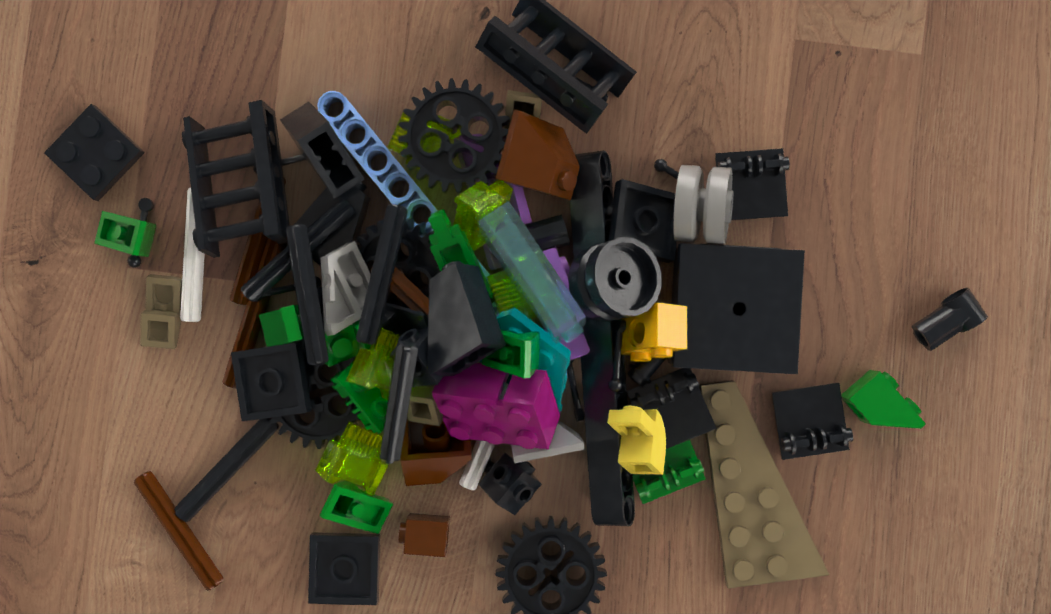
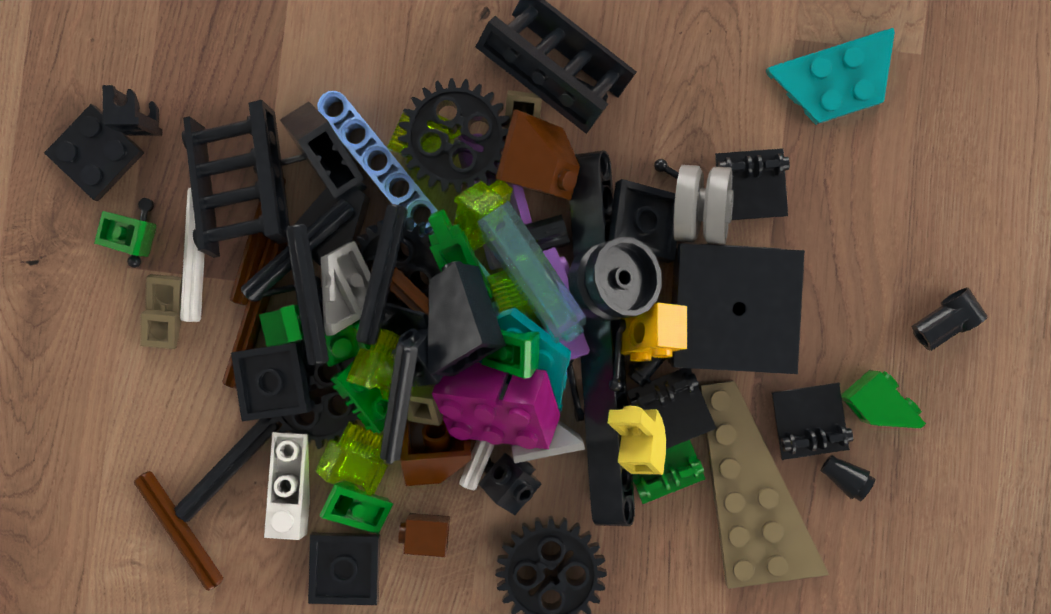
none -> black hinge [102,85,162,136]
none -> white slope [264,432,310,540]
none -> teal wing [766,28,895,125]
none -> black cone [820,454,876,502]

